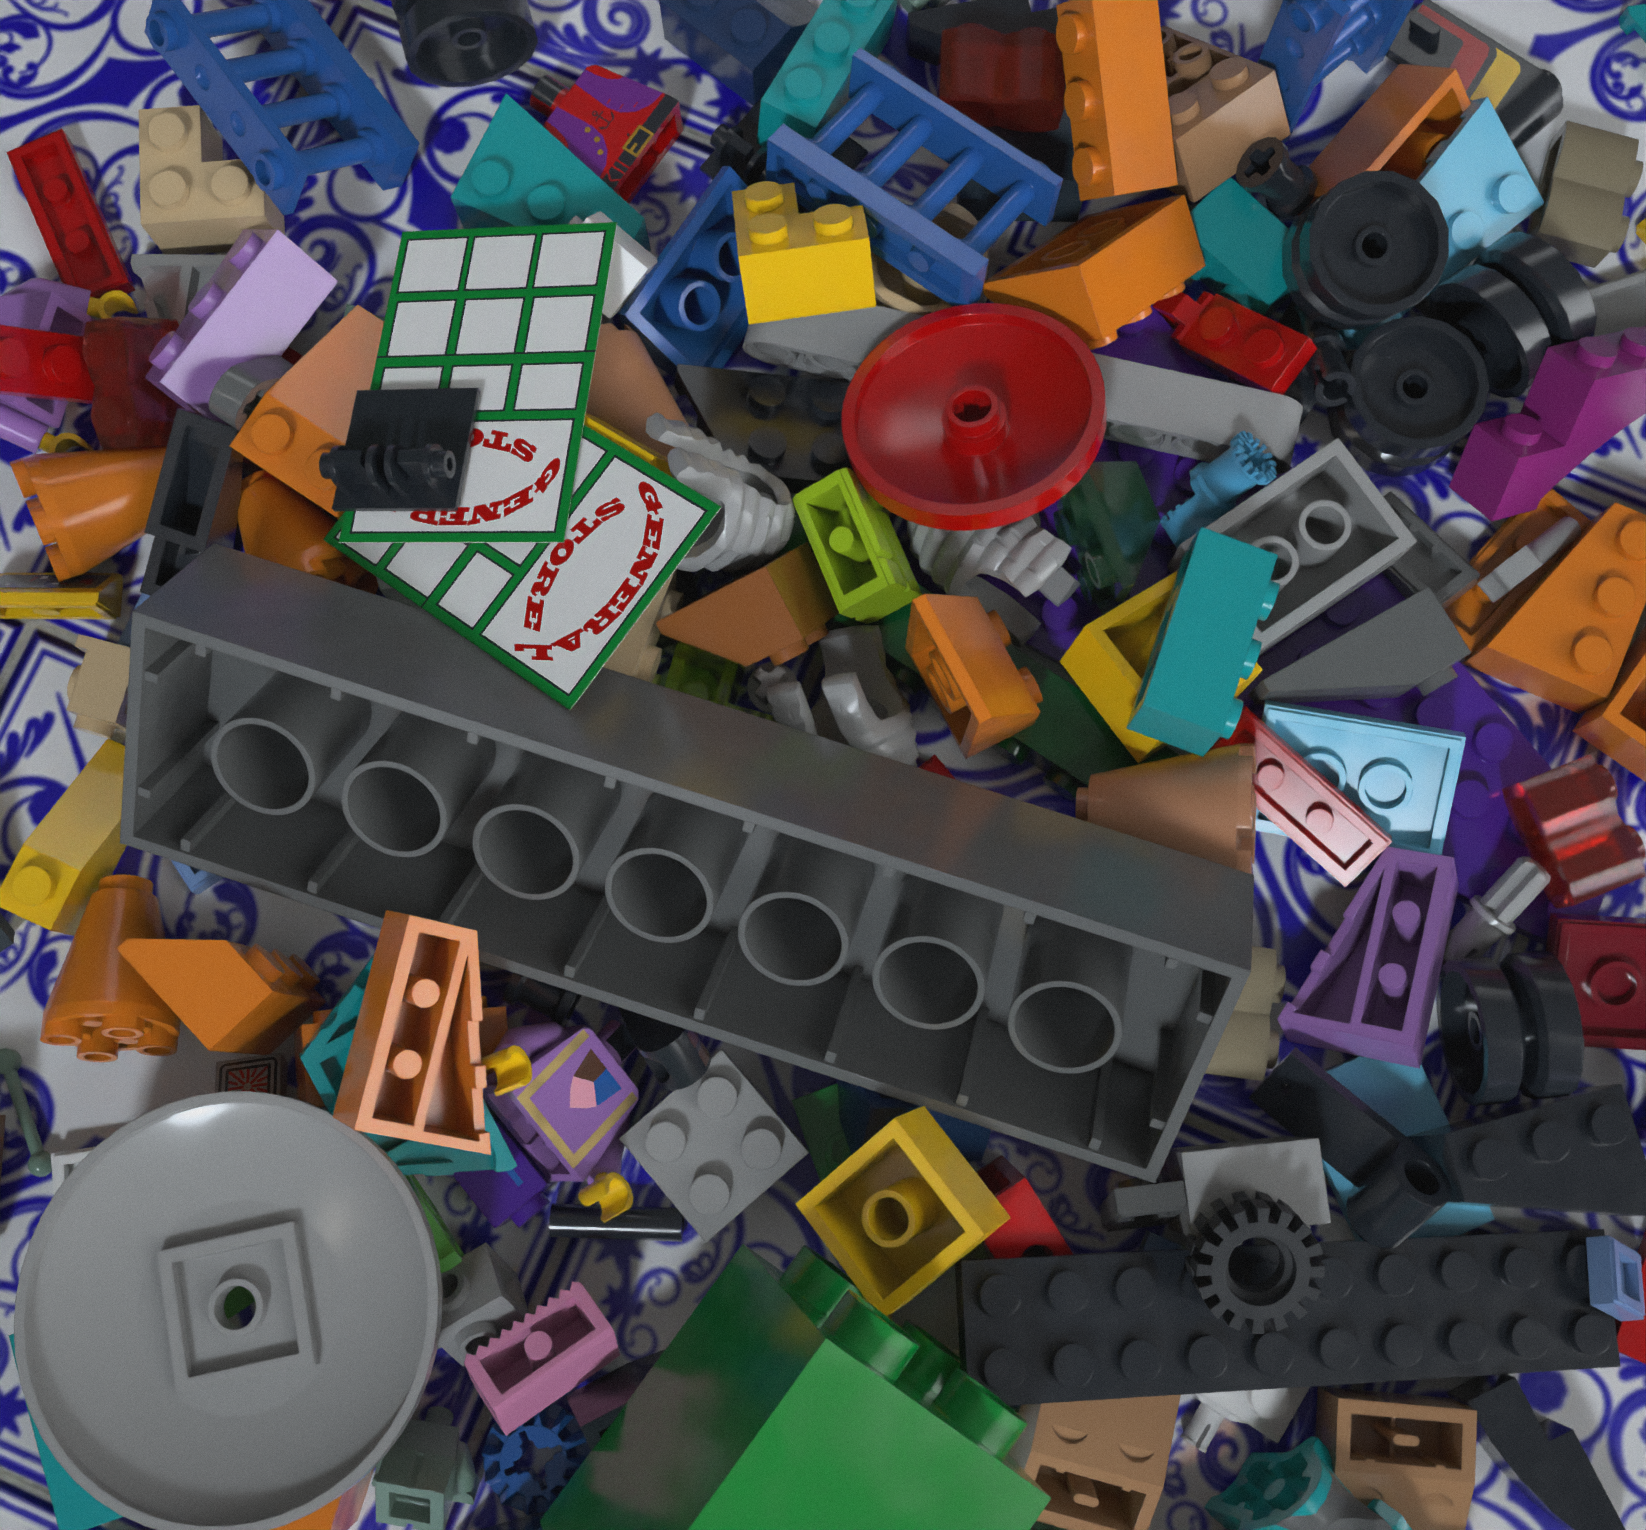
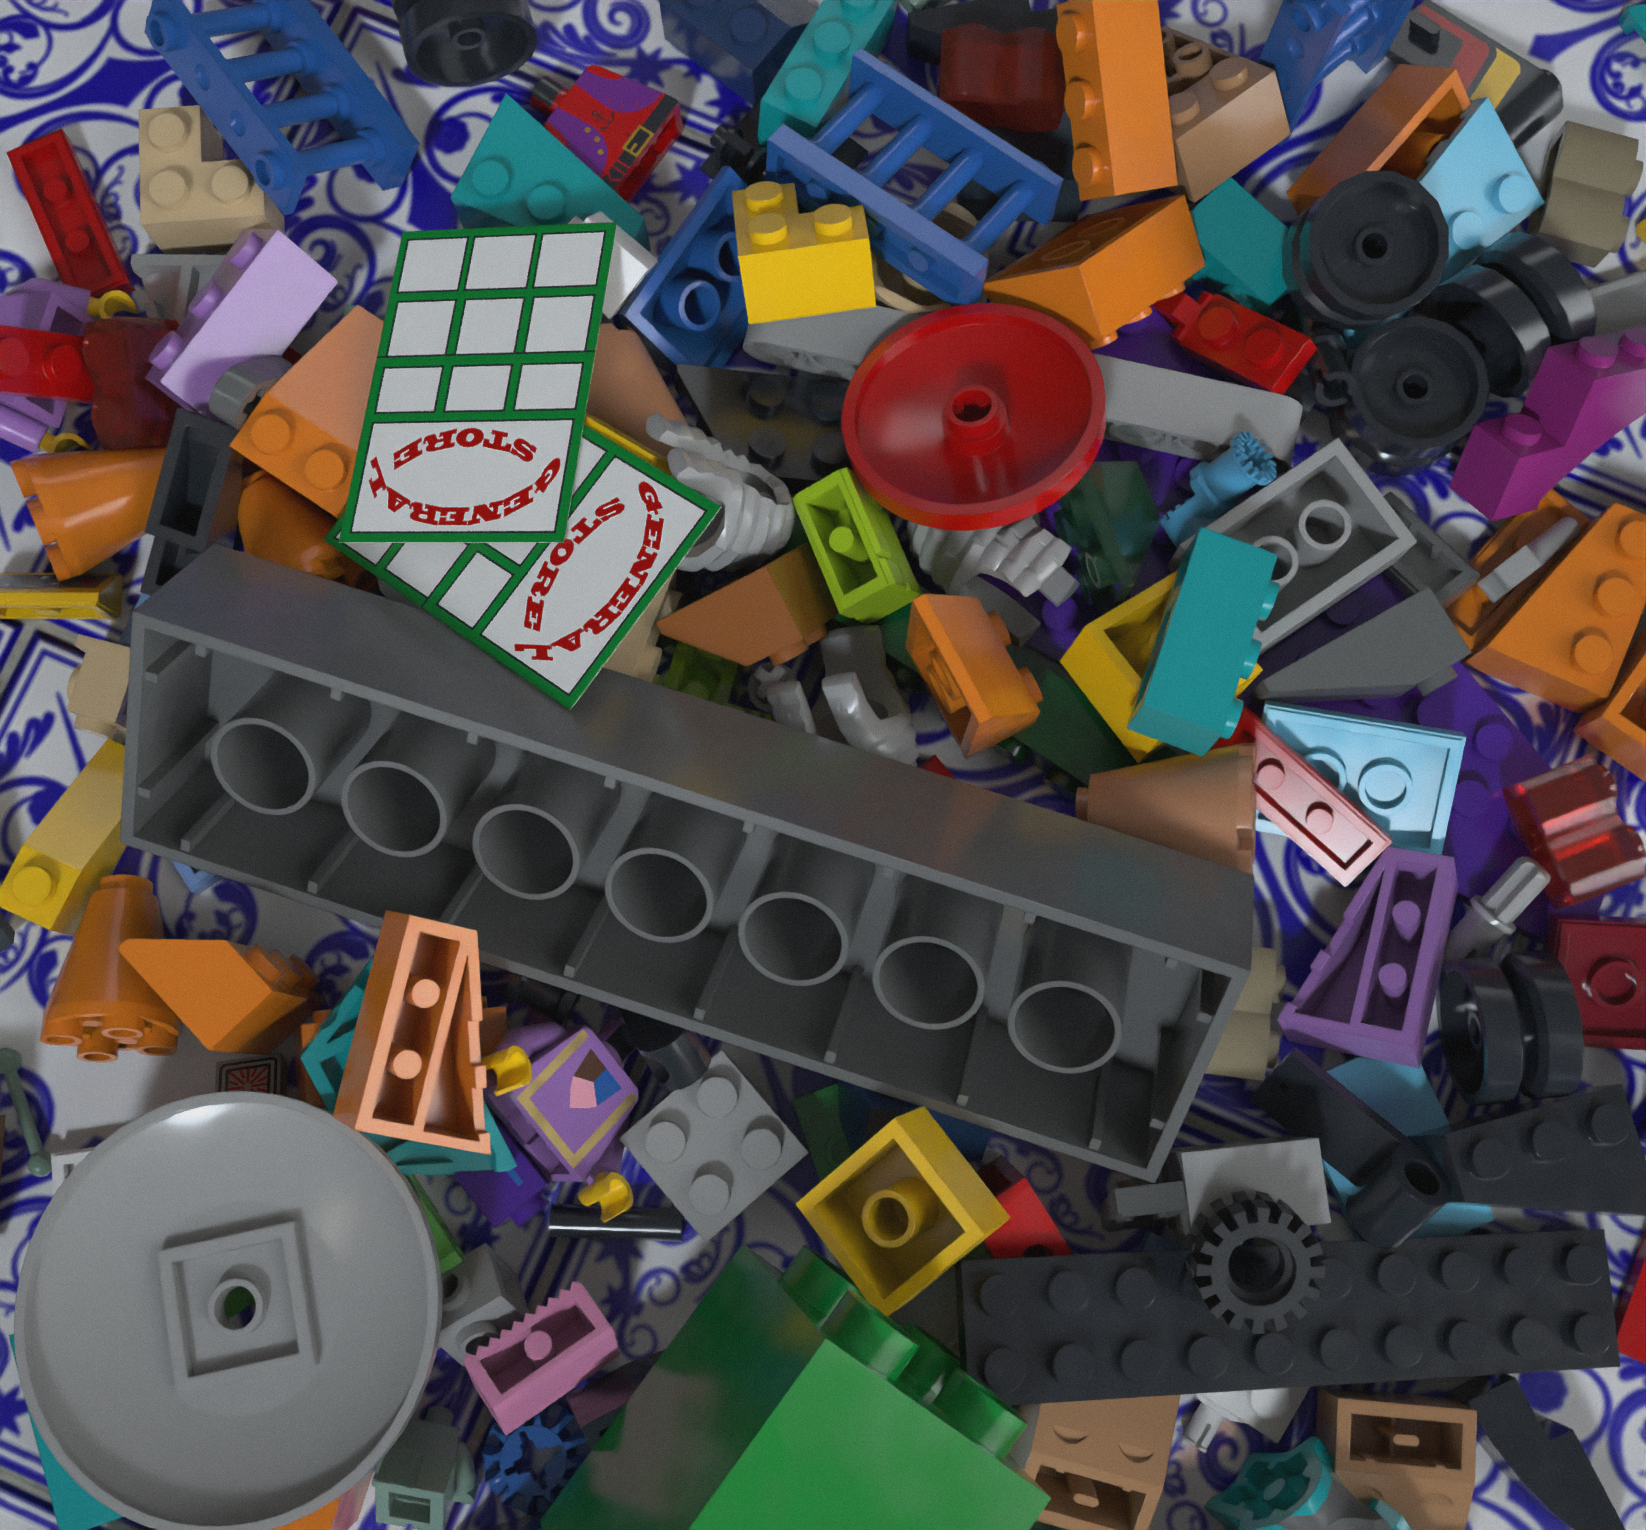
black hinge [319,388,481,512] -> none
black bush [1236,137,1318,218] -> none
medium blue tile [1586,1235,1645,1321] -> none

